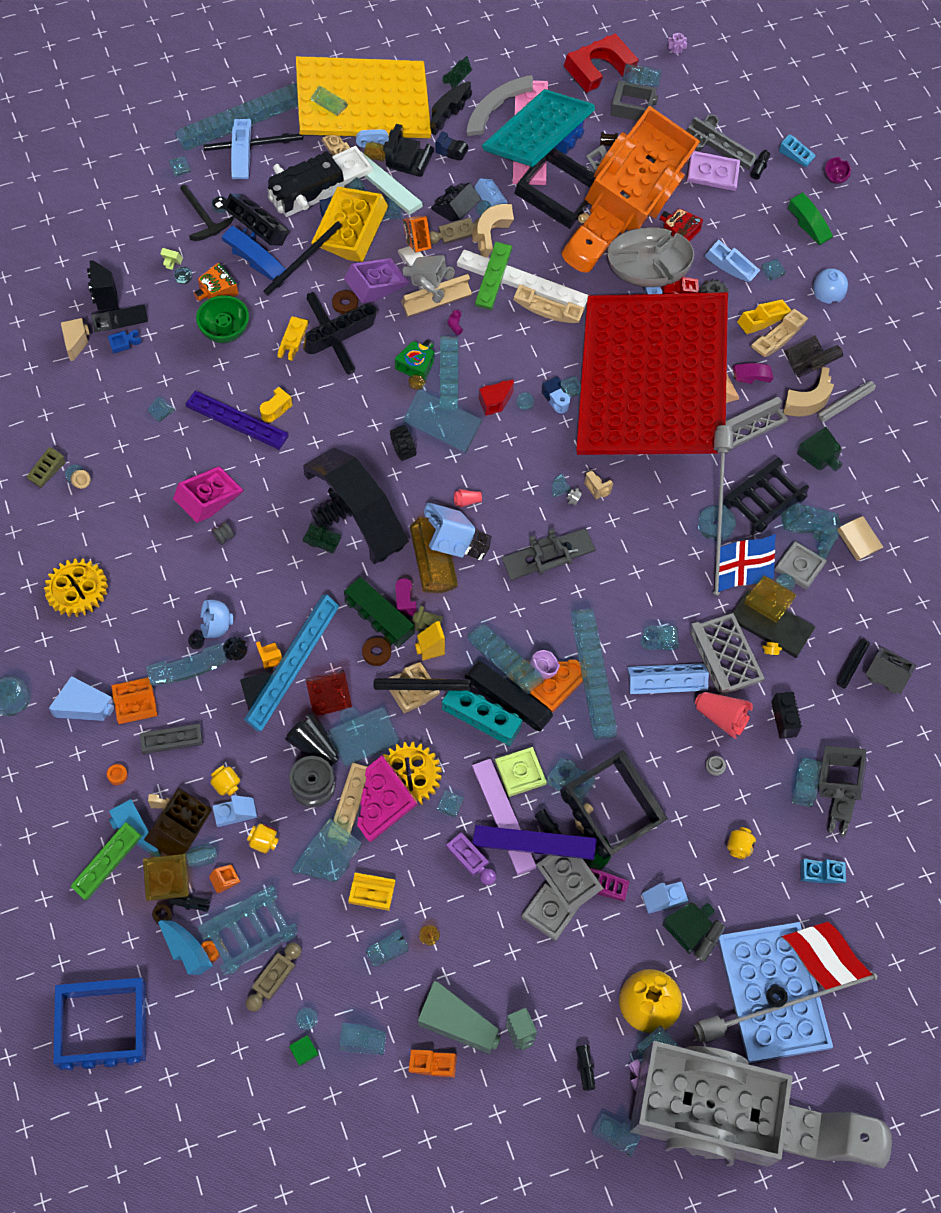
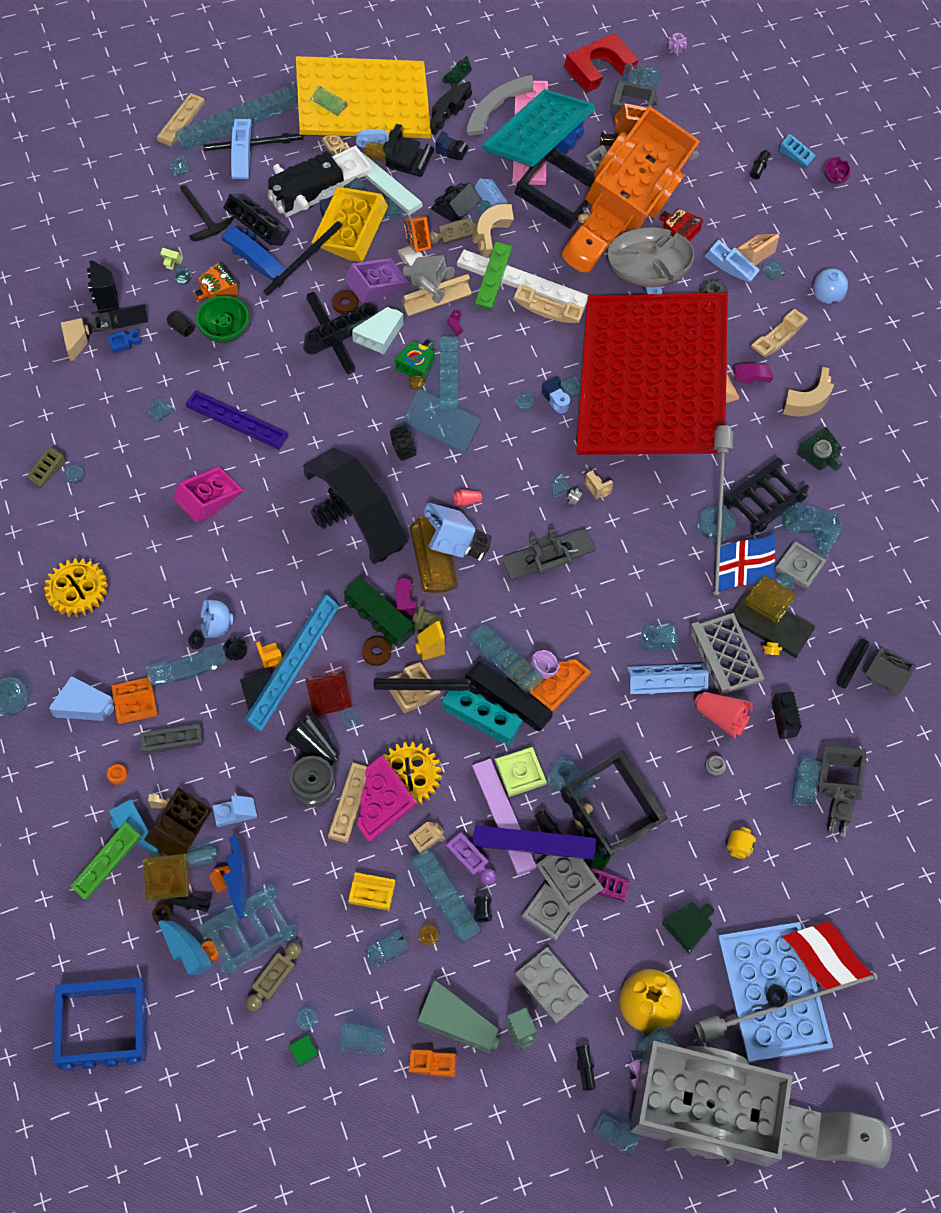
tan tile [70,470,90,489] -> none
yellow head [210,765,240,796] -> none
tile [211,196,227,213] -> none
dark grey wheel [211,521,234,545] -> none
yellow head [247,823,279,854] -> none
yellow leg [260,387,292,423] -> none
yellow hinge [277,316,309,361] -> none
clear light blue slope [292,819,362,882] -> none
clear green hips [302,524,341,553] -> none
clear light blue tile [329,707,400,767] -> none
clear light blue plate [437,790,464,818] -> none
red slope [479,379,514,416] -> none
clear light blue beam [571,608,617,740] -> none
light blue slope [641,881,688,914] -> none
red slope [661,277,699,294] -> none
dark grey piece [687,114,758,170] -> none
lavender tile [687,151,740,191] -> none
dark grey axle [694,920,725,962] -> none
light grey fence [726,397,788,448] -> none
yellow slope [737,299,792,334] -> none
clear smoke piece [784,335,843,378] -> none
green slope [788,192,833,245] -> none
dark azure slope [800,859,846,883] -> none
light grey axle [817,381,876,422] -> none
tan slope [837,516,883,561] -> none
none -> tan tile [157,93,205,147]
none -> pearl dark grey piece [167,311,194,337]
none -> blue slope [223,835,247,919]
none -> light aqua slope [352,307,403,354]
none -> tan bracket [409,822,445,853]
none -> clear light blue beam [410,848,481,944]
none -> black bush [474,896,493,922]
none -> light grey plate [515,947,589,1025]
none -> orange torso [614,104,647,135]
none -> light nougat slope [736,234,779,265]
none -> light grey plate [813,440,832,458]

